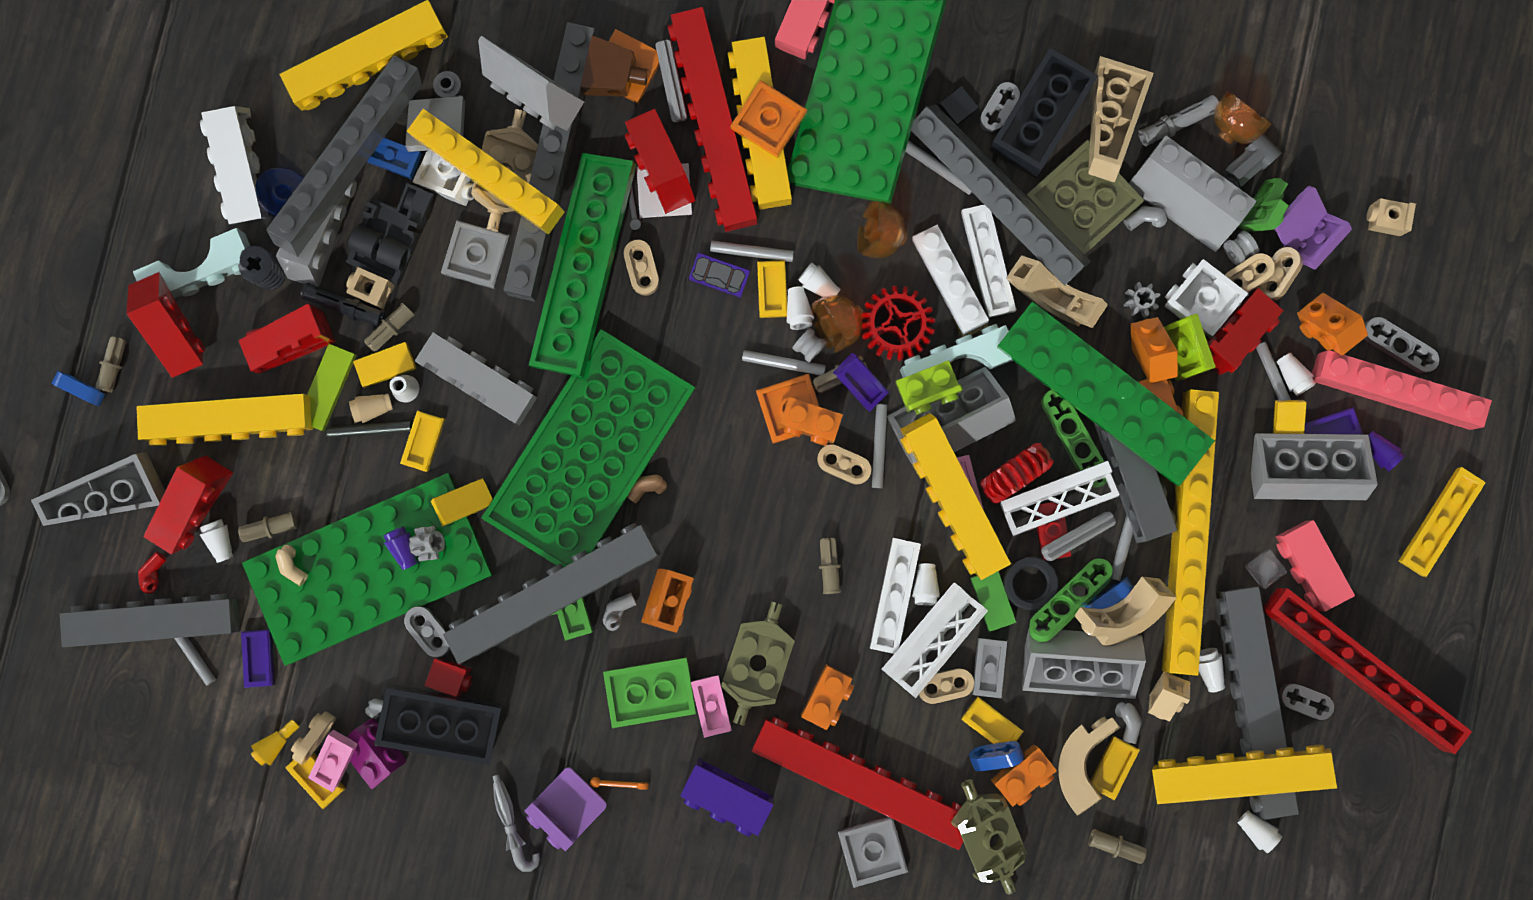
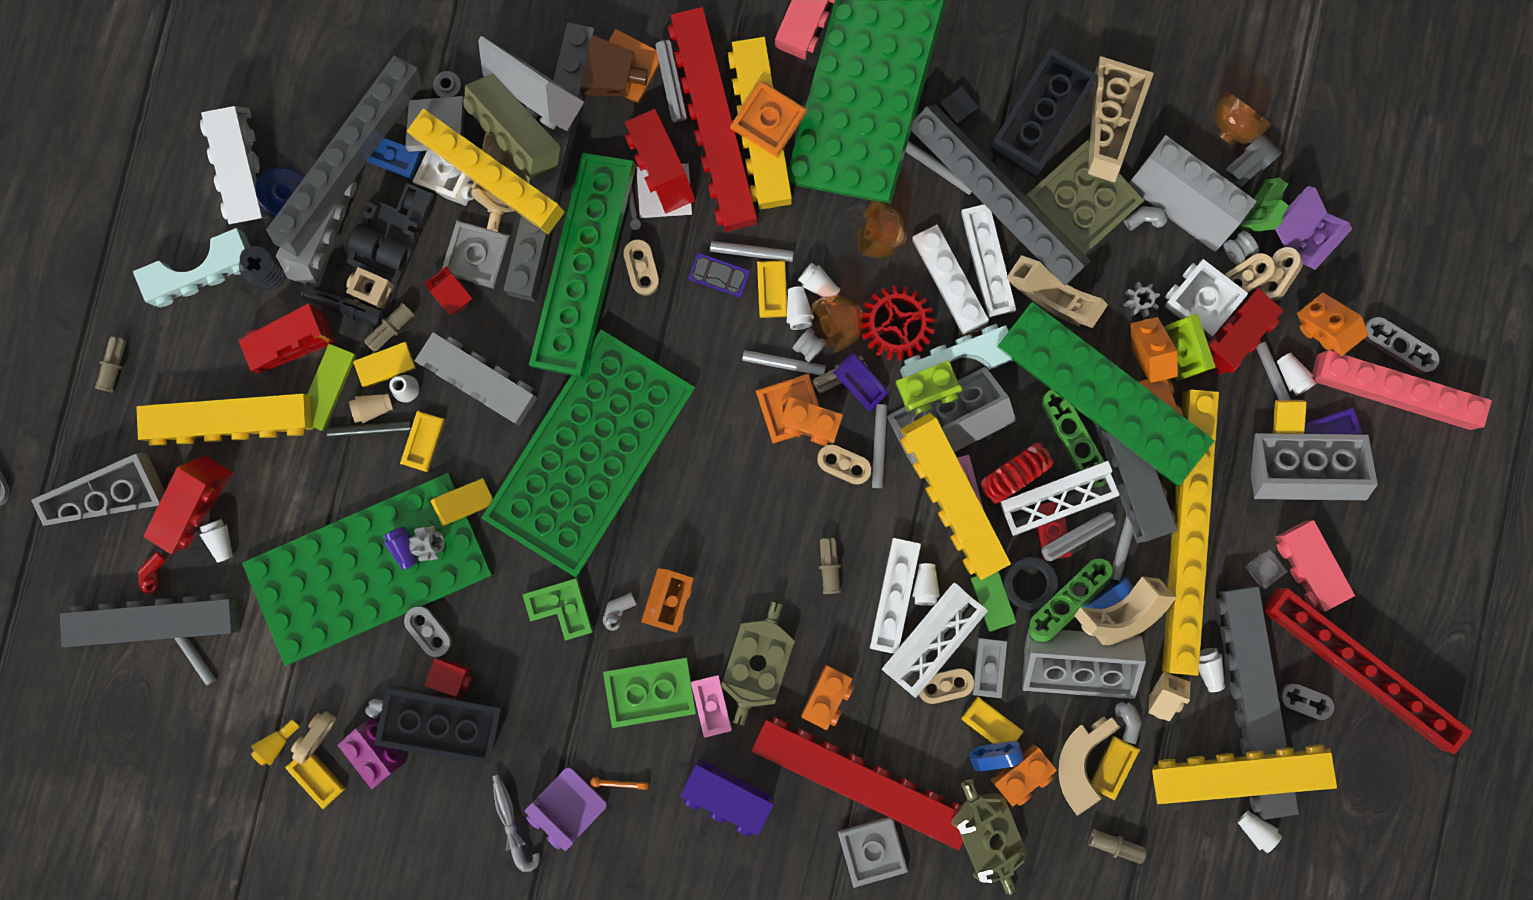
blue beam [51,370,106,406] -> none
red wedge [127,272,205,378] -> none
dark tan axle [238,511,297,542] -> none
dark purple tile [241,629,275,688] -> none
tan arm [275,545,308,586] -> none
yellow brick [280,0,448,111] -> none
bright pink plate [308,730,358,792] -> none
dark grey brick [443,523,661,664] -> none
medium nougat arm [627,474,667,504] -> none
light grey beam [979,82,1020,133] -> none
light grey pin [1138,95,1220,147] -> none
tan brick [1367,199,1416,236] -> none
dark purple cone [1368,430,1405,472] -> none
yellow plate [1399,467,1486,577] -> none
none -> red brick [425,266,472,316]
none -> olive brick [463,74,560,179]

